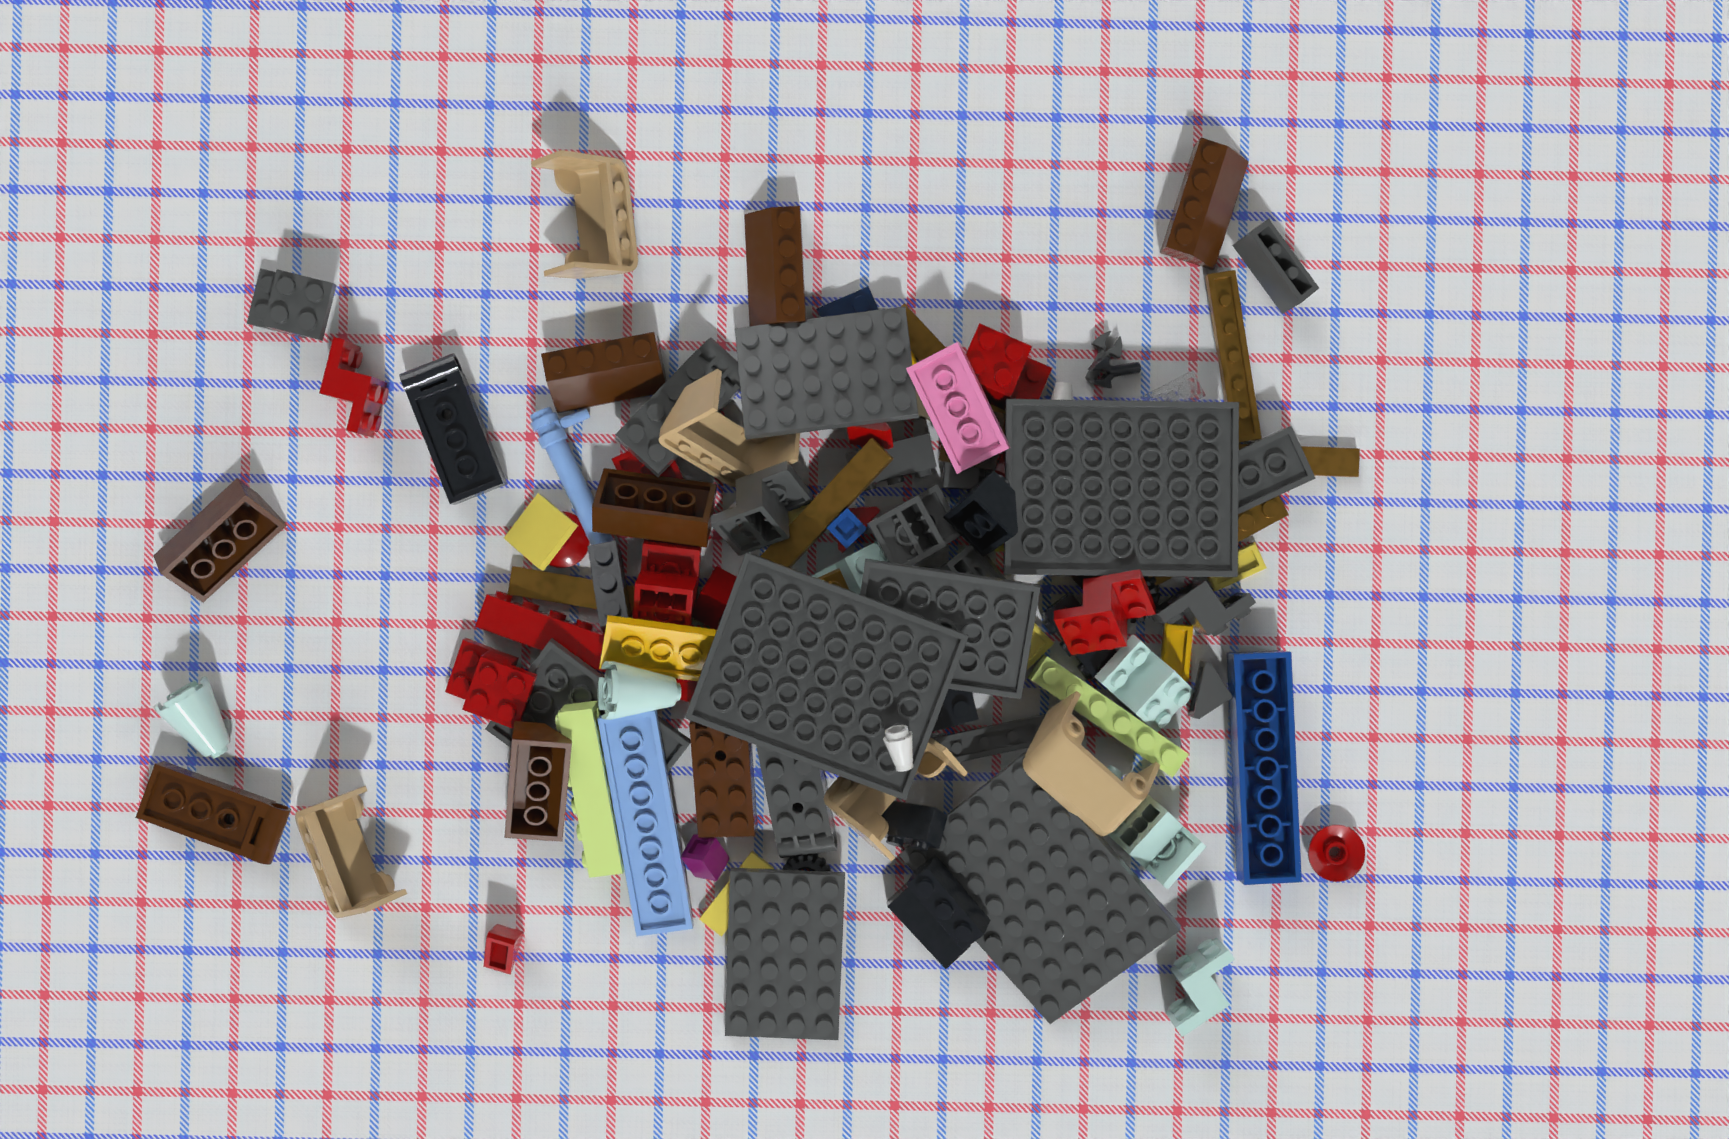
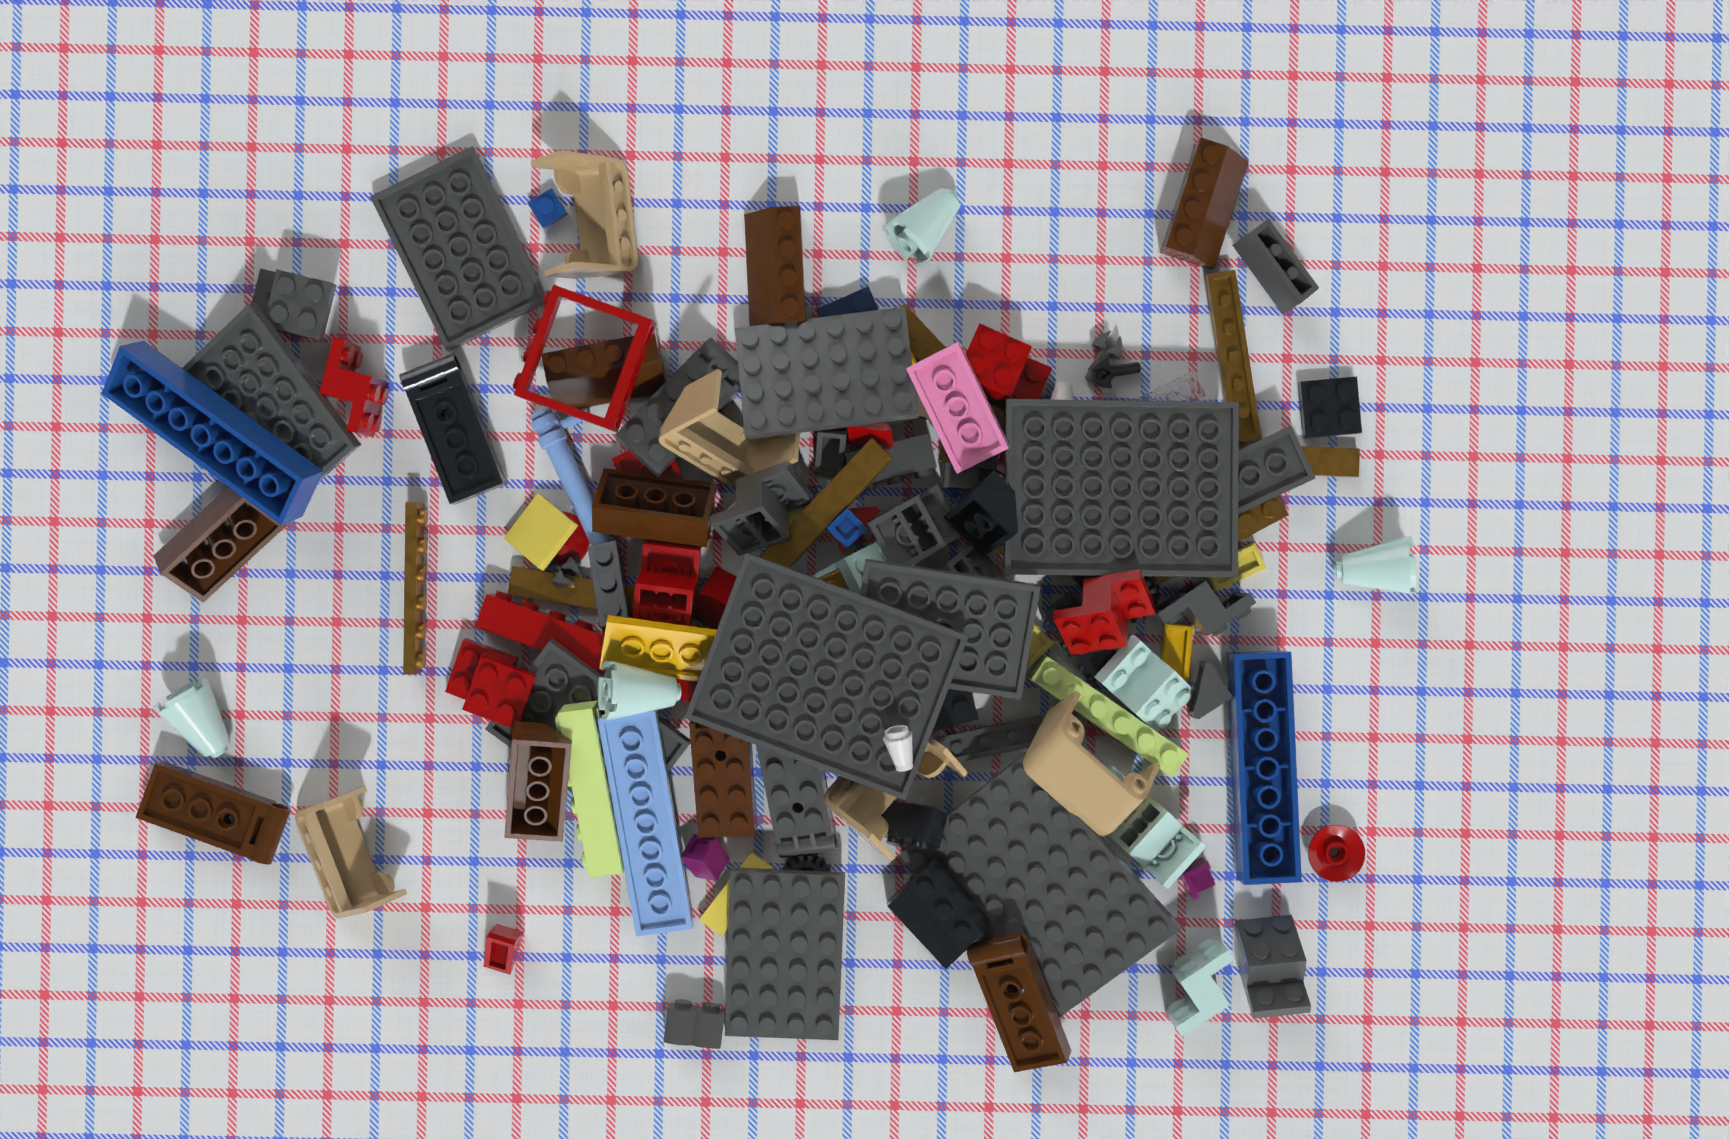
none -> blue brick [101,341,324,526]
none -> dark grey plate [182,302,361,482]
none -> dark grey plate [370,146,546,352]
none -> pearl gold plate [403,502,428,675]
none -> red window [513,284,657,433]
none -> blue plate [527,188,568,229]
none -> black bar [546,557,582,588]
none -> dark grey brick [663,999,725,1049]
none -> dark grey slope [814,429,847,477]
none -> light aqua cone [883,188,960,267]
none -> reddish brown hinge [967,932,1072,1072]
none -> magenta panel [1180,857,1216,900]
none -> dark grey bracket [1235,915,1311,1019]
none -> black plate [1298,376,1362,439]
none -> light aqua cone [1335,537,1417,594]

